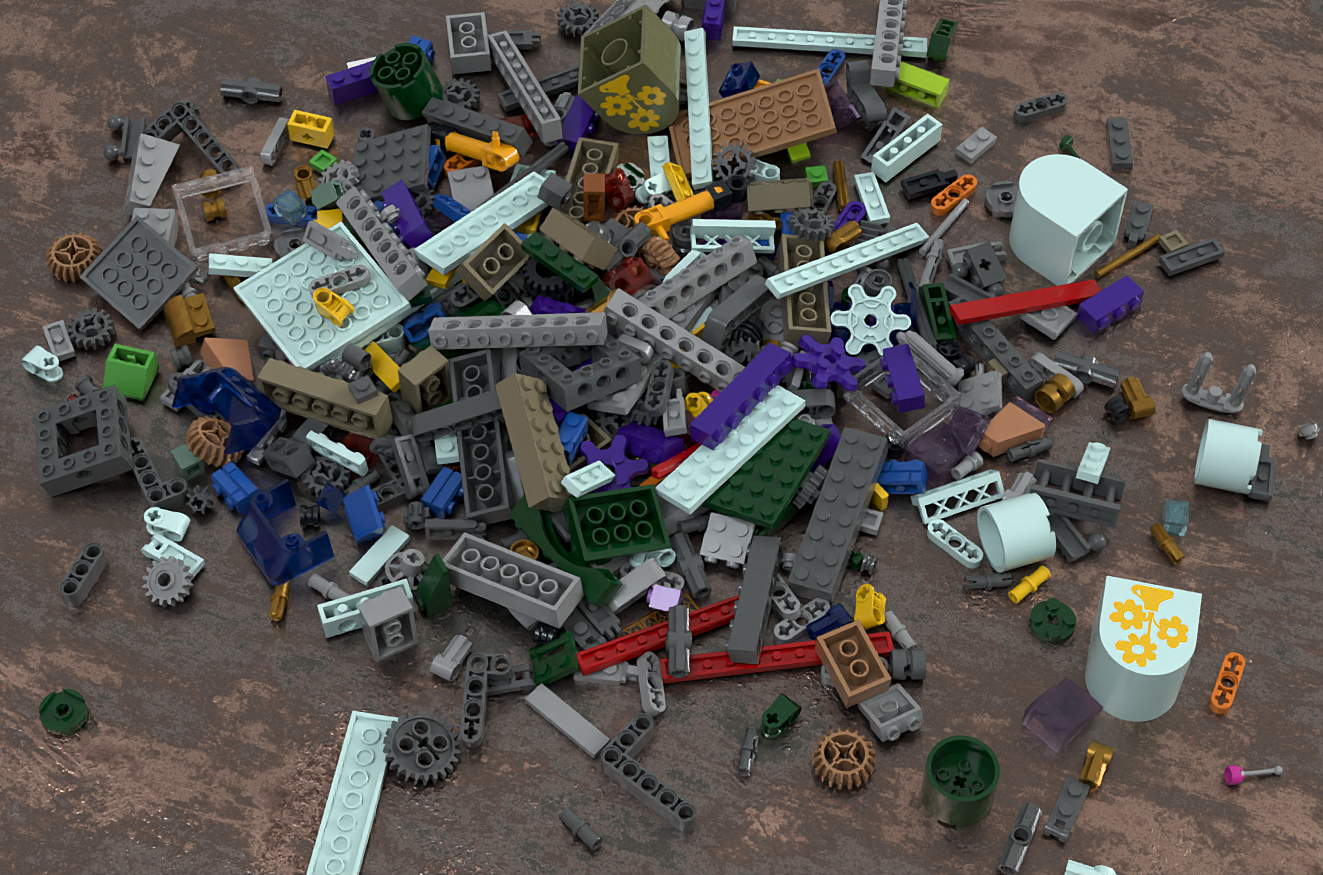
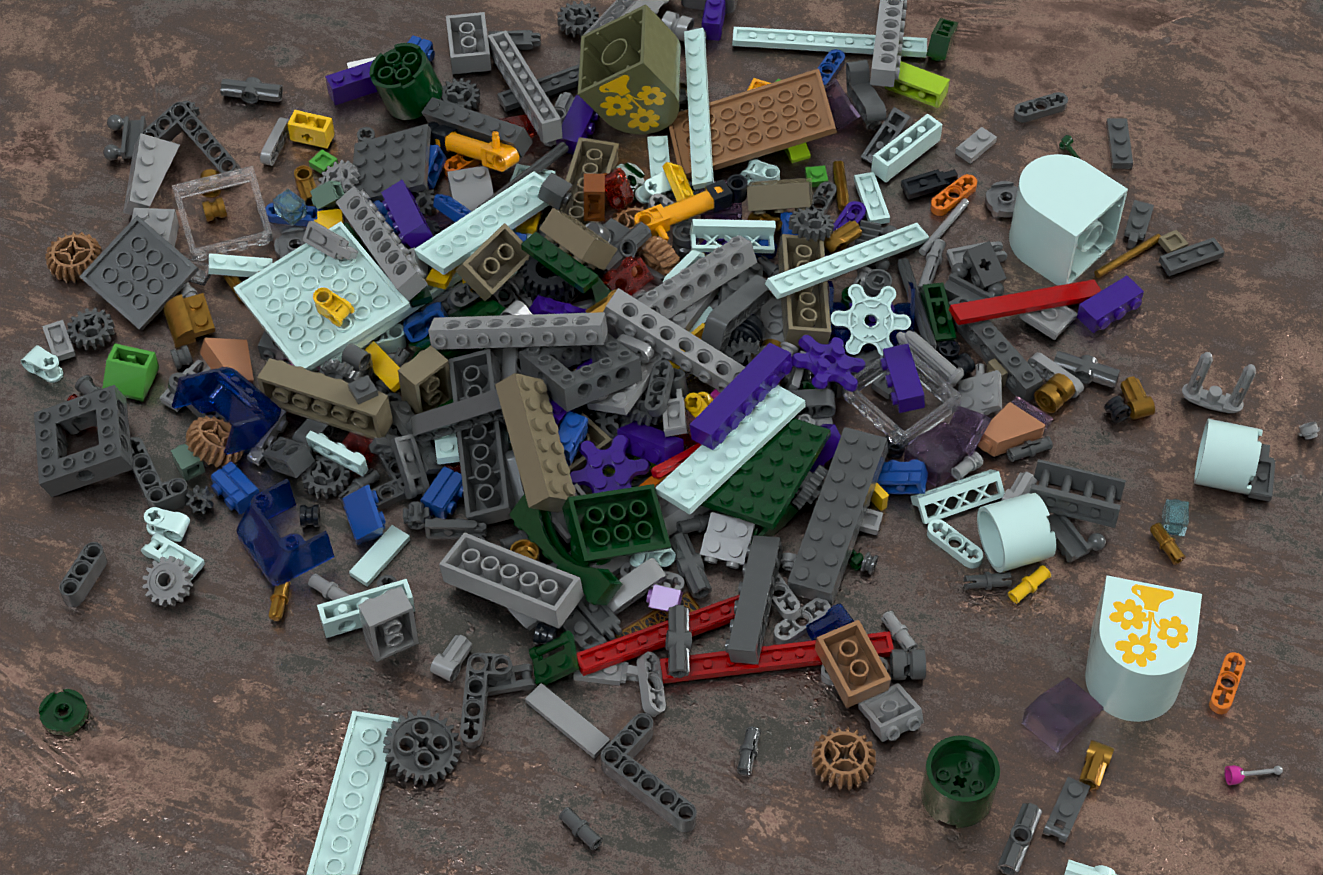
light grey beam [308,265,371,298] -> none
clear blue plate [315,482,347,514] -> none
light grey plate [380,205,400,224] -> none
light grey wheel [385,549,430,591] -> none
dark green slope [415,553,453,618] -> none
light aqua plate [561,461,615,498] -> none
dark grey gear [712,142,757,183] -> none
clear blue brick [719,61,760,98] -> none
dark green piece [760,693,802,740] -> none
yellow piece [854,583,886,630] -> none
dark green plate [1029,598,1077,644] -> none
light aqua plate [1076,442,1110,484] -> none

